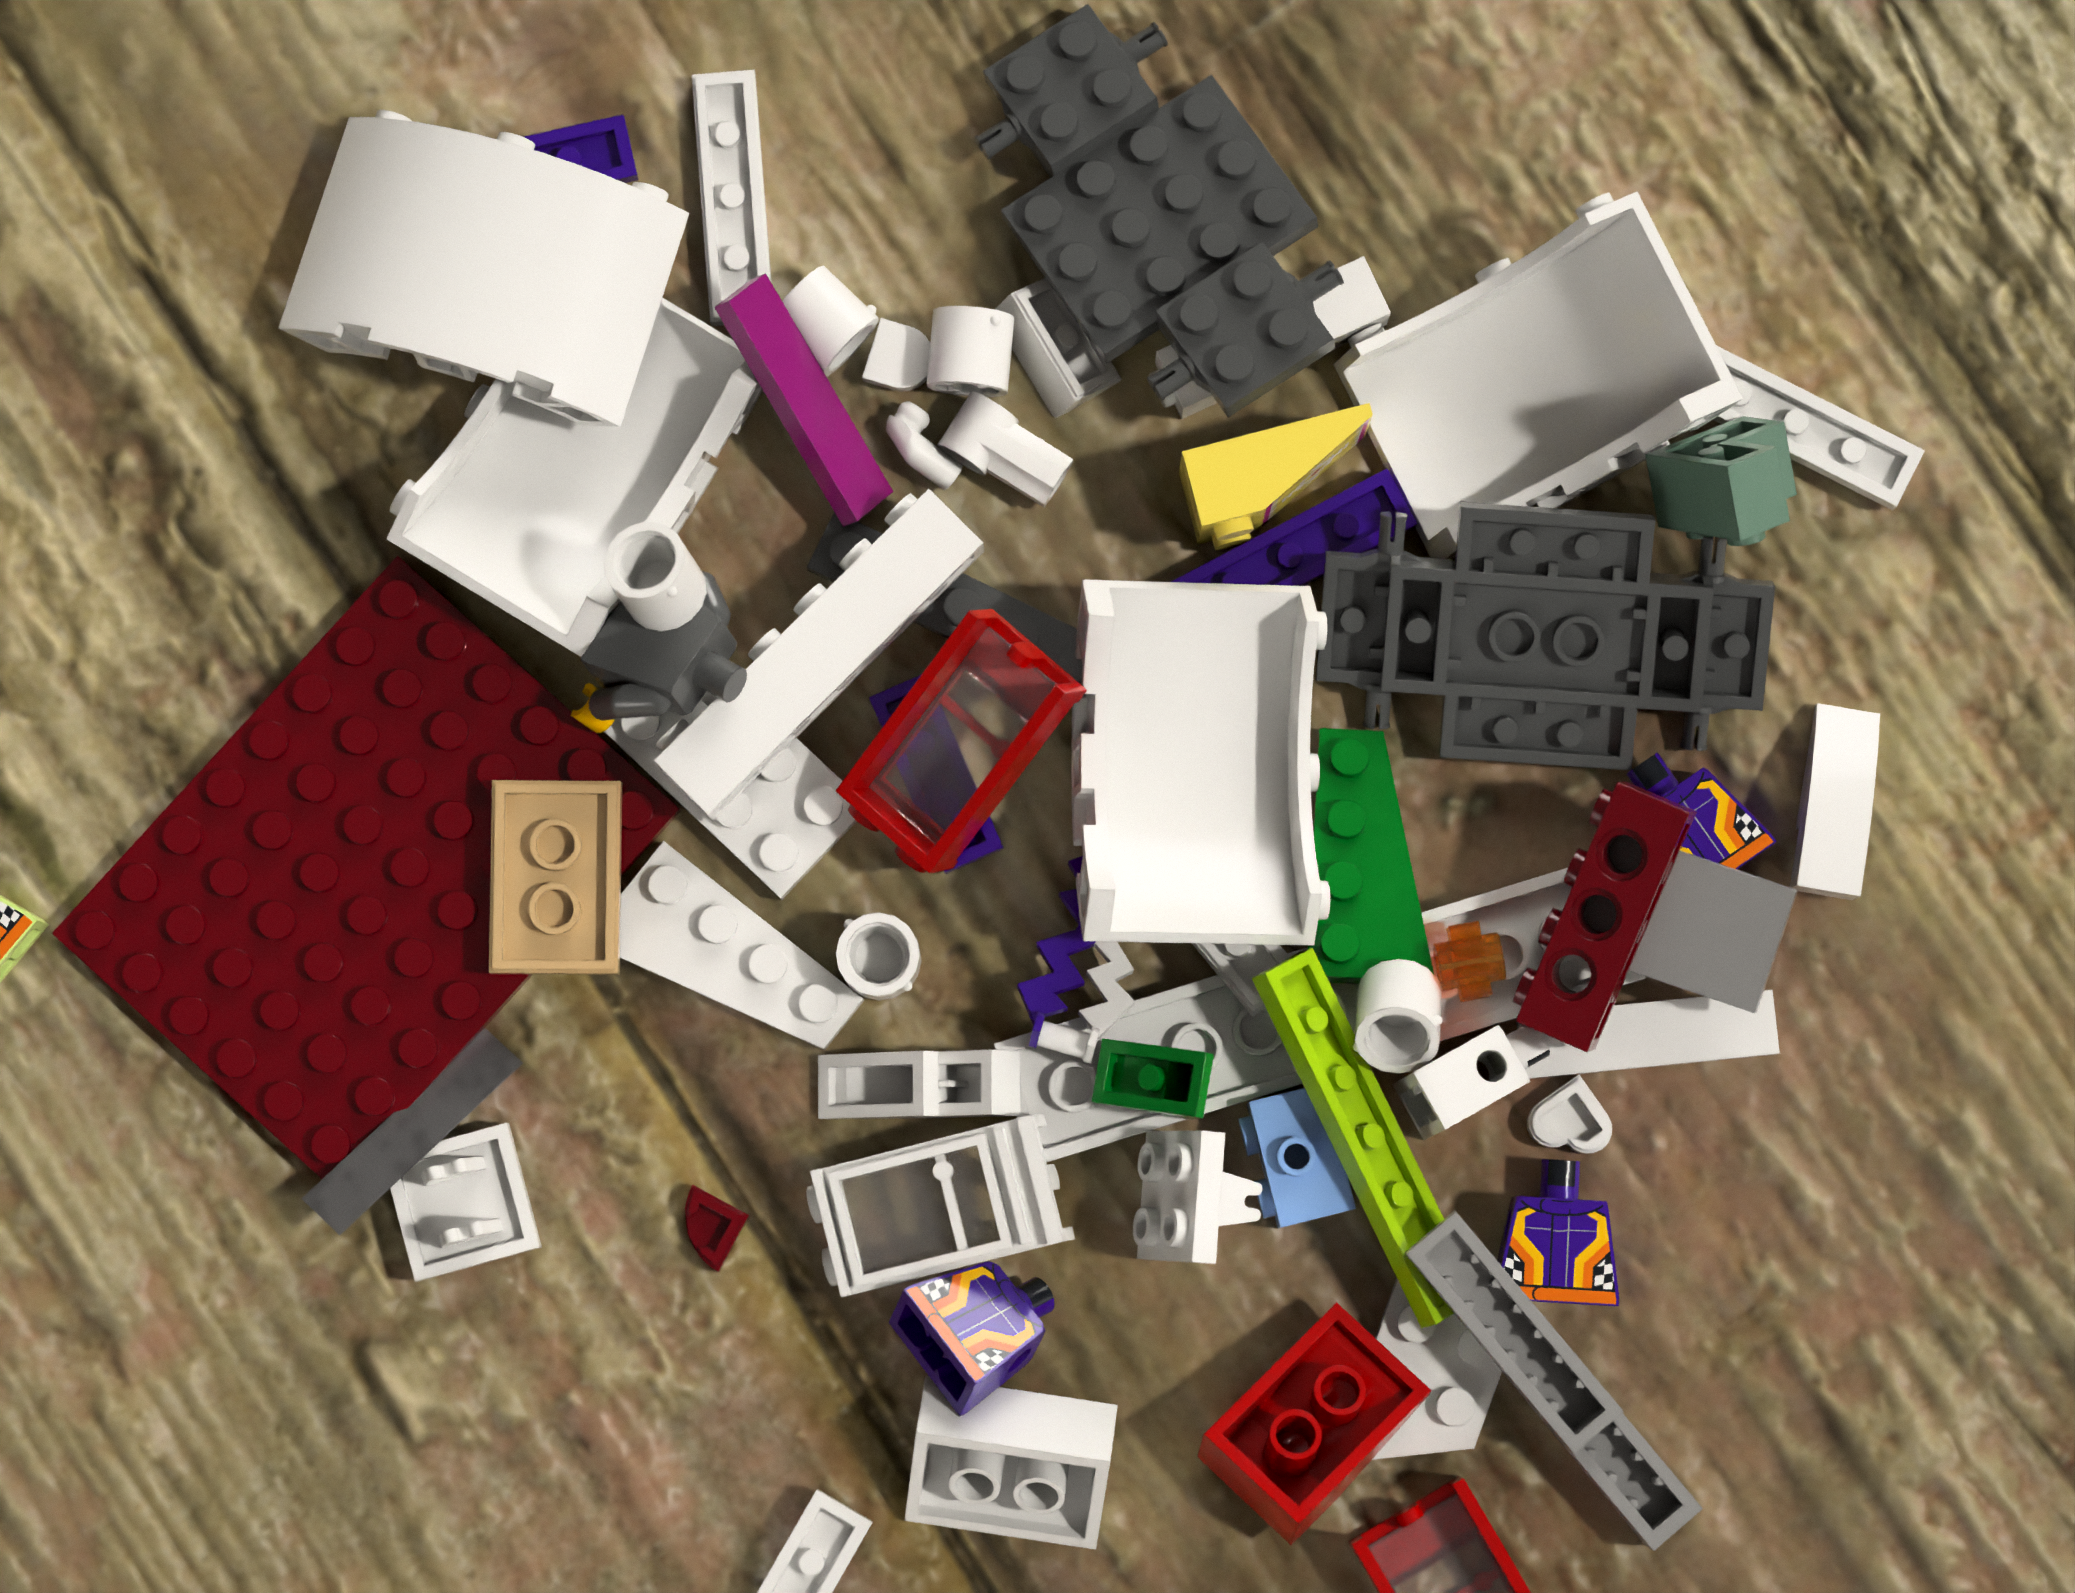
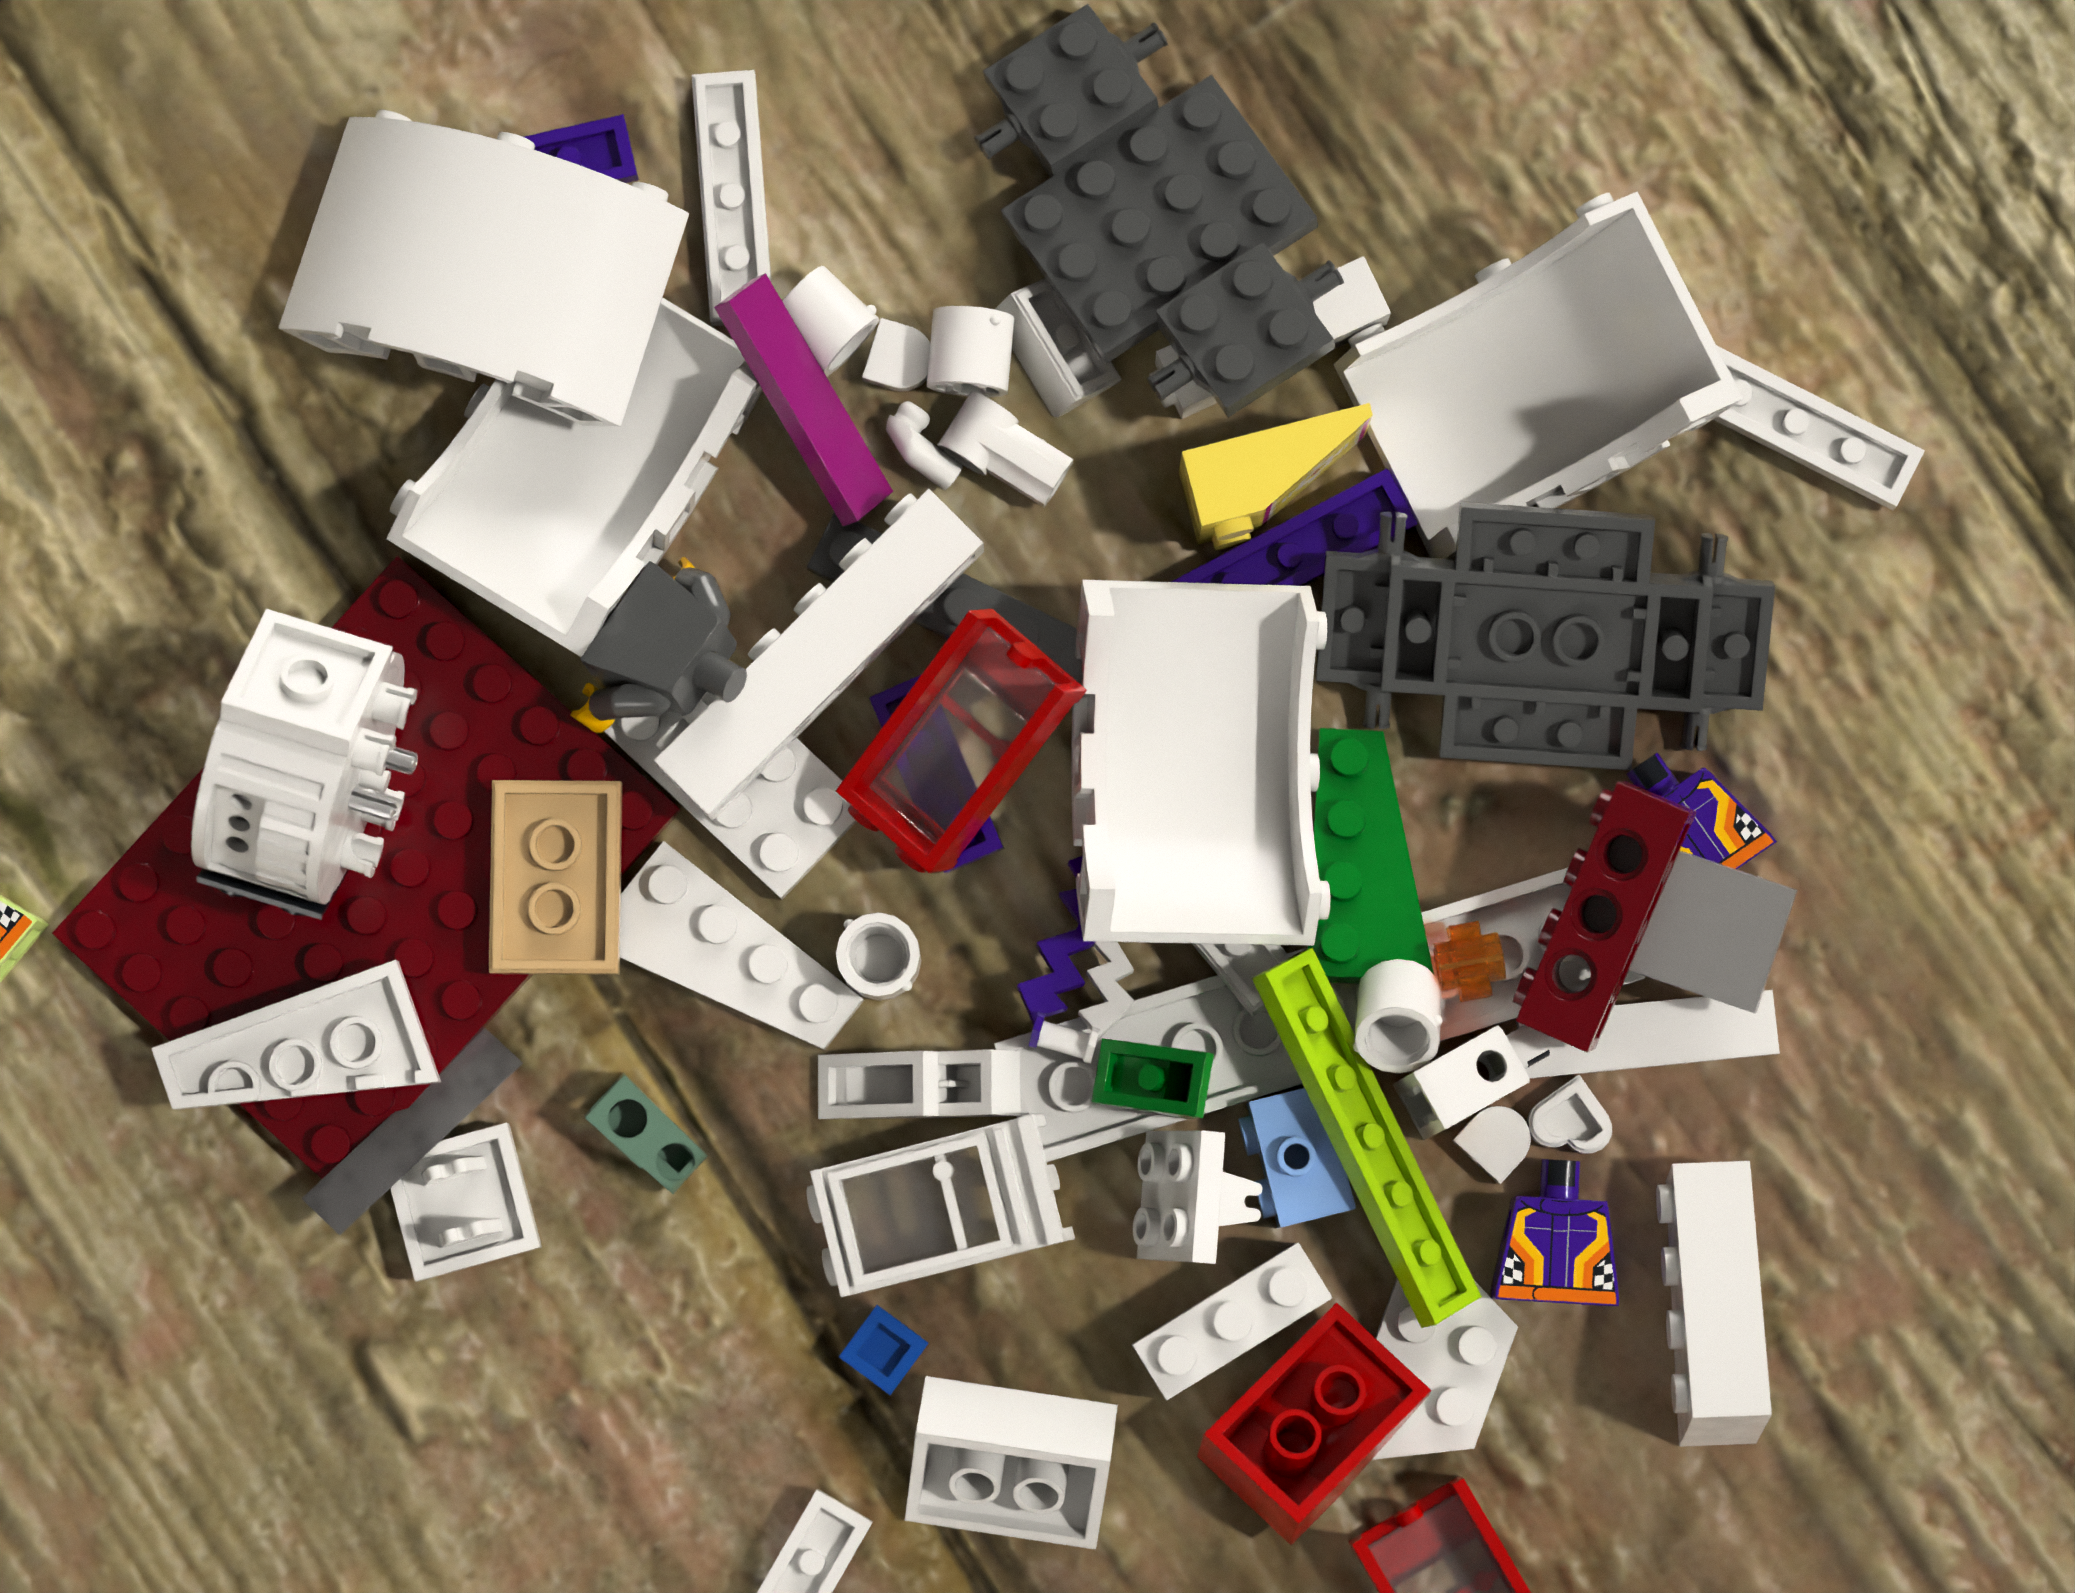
white piece [603,521,707,631] -> none
dark red tile [685,1185,750,1272] -> none
dark purple torso [889,1261,1055,1417] -> none
light grey slope [1405,1211,1703,1551] -> none
sand green brick [1645,416,1797,546] -> none
white slope [1790,703,1880,900] -> none
none -> white wing [151,960,441,1110]
none -> white piece [191,609,418,920]
none -> sand green leg [584,1072,708,1194]
none -> blue plate [839,1305,929,1395]
none -> white brick [1131,1242,1333,1401]
none -> white tile [1452,1106,1531,1184]
none -> white wedge [1656,1161,1772,1447]

